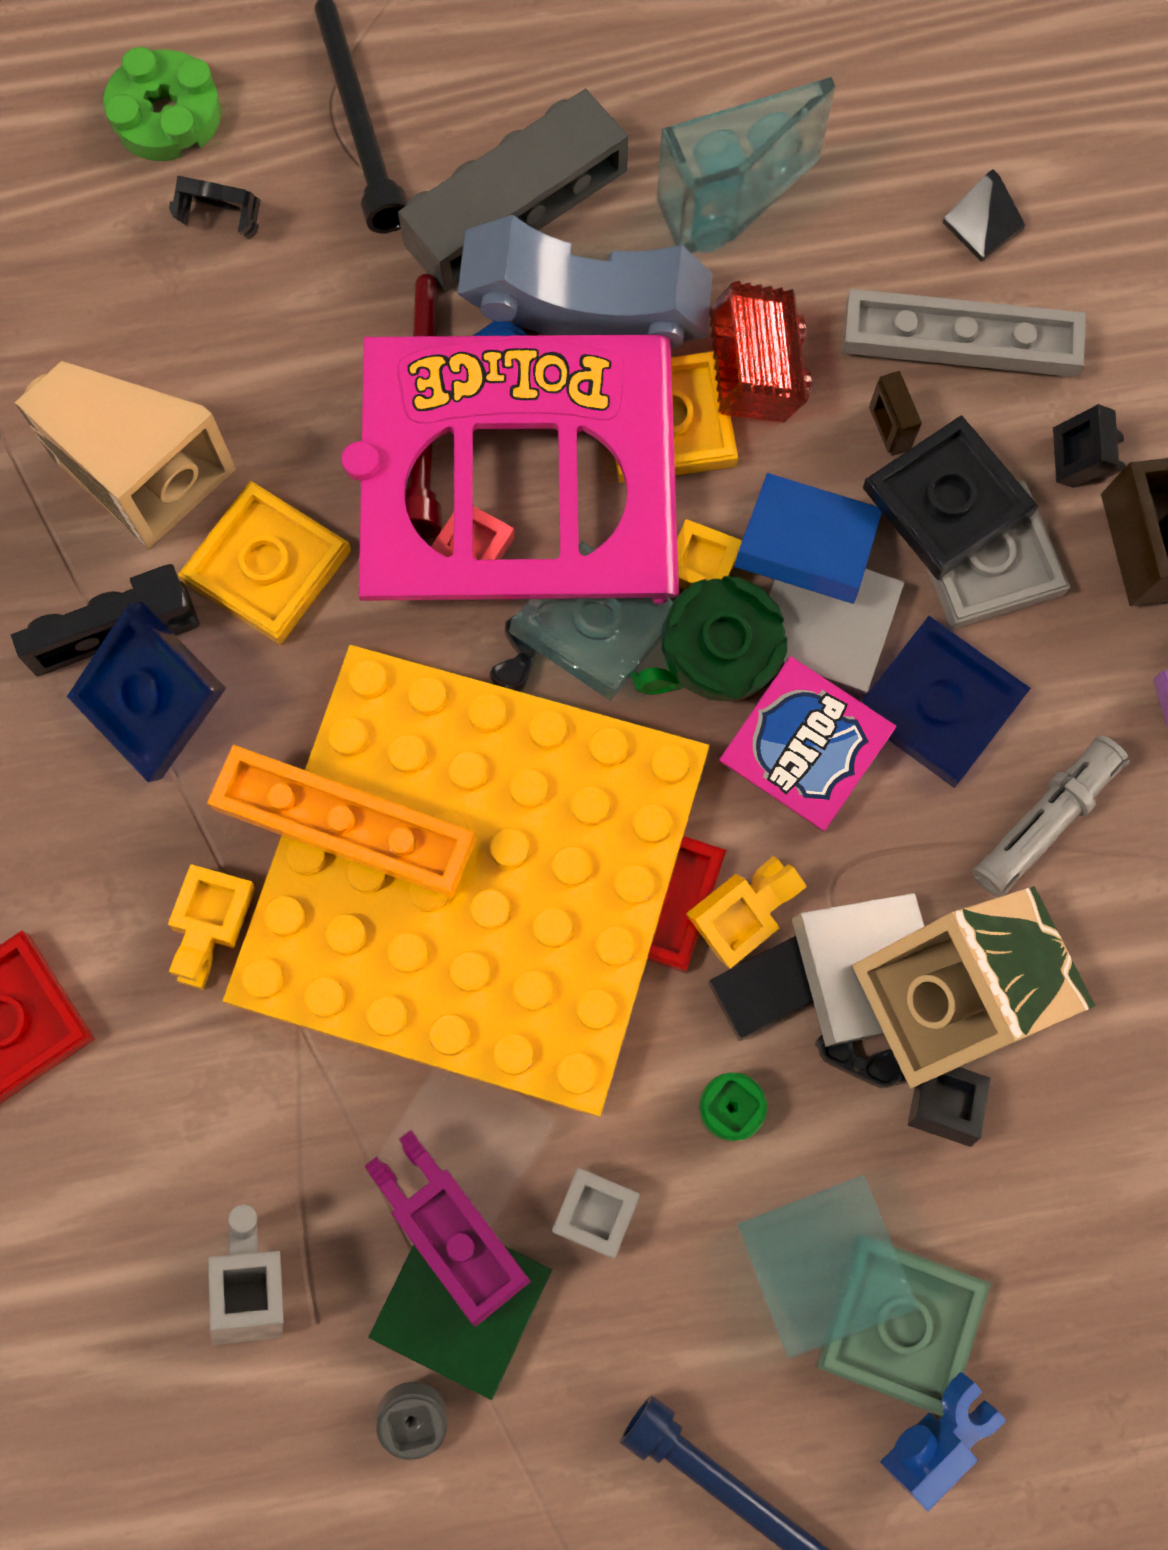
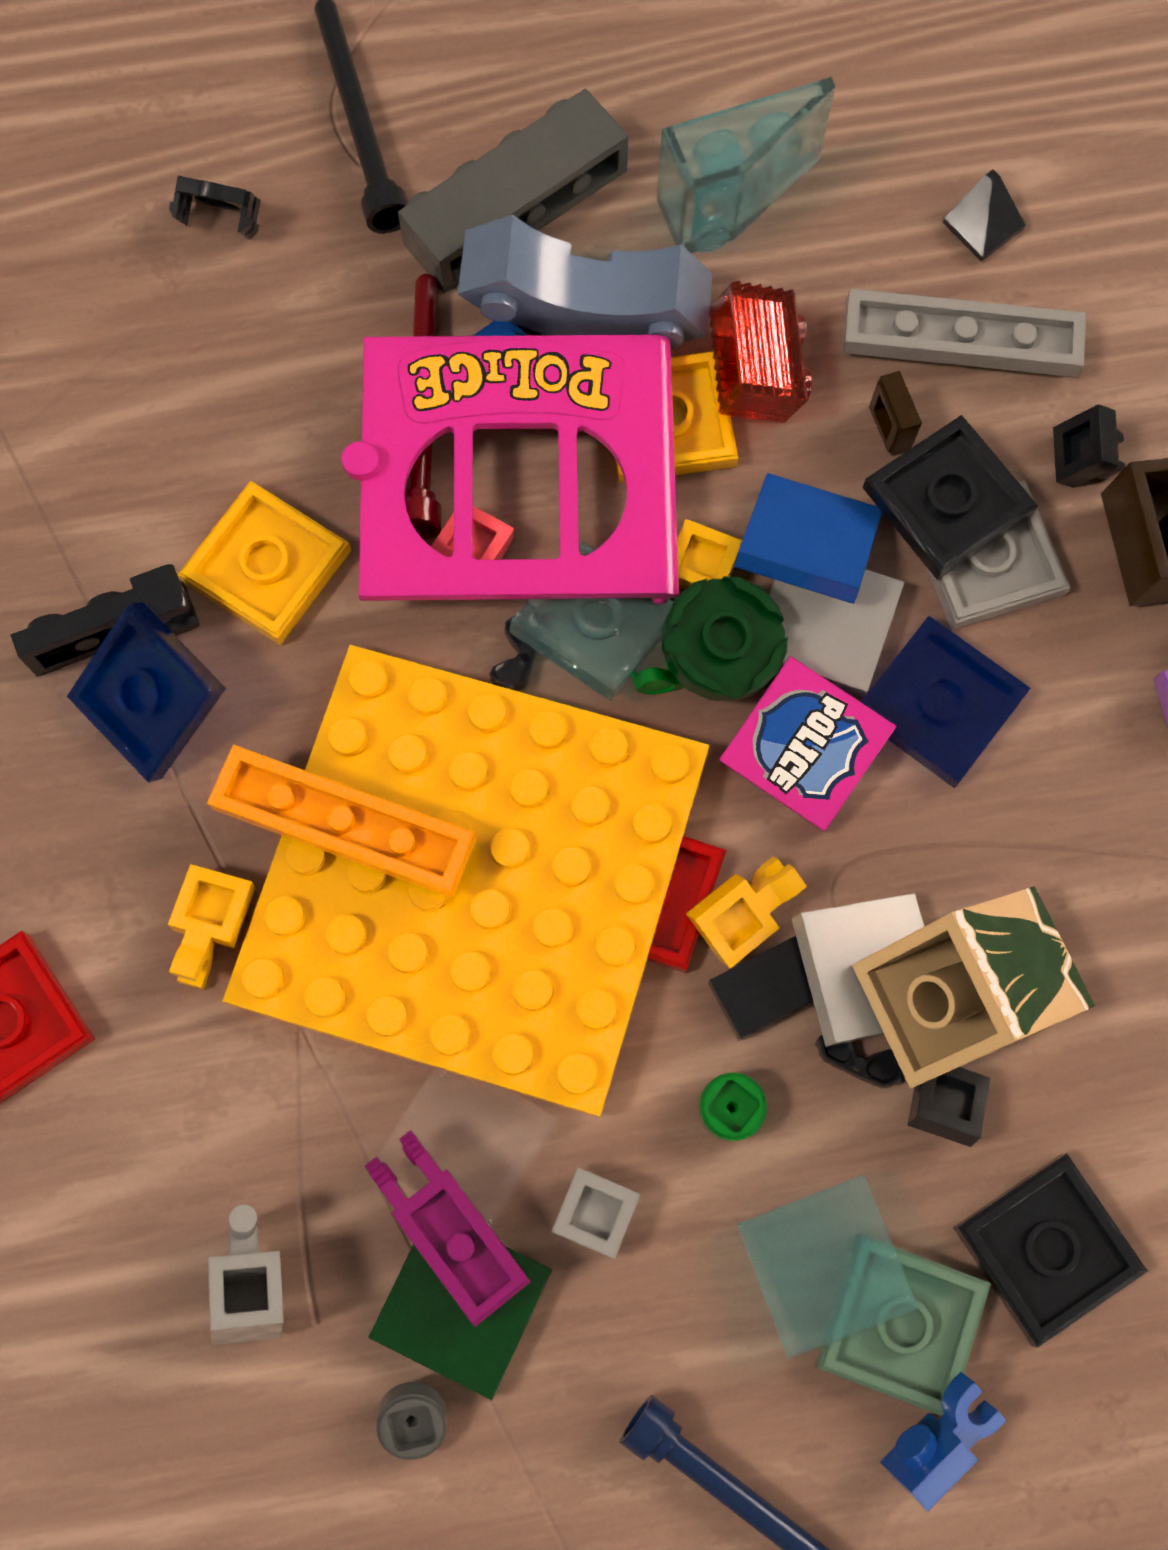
tan slope [14,361,236,549] -> none
bright green plate [103,47,222,161] -> none
light grey pin [971,735,1130,898] -> none
none -> black tile [953,1153,1148,1348]

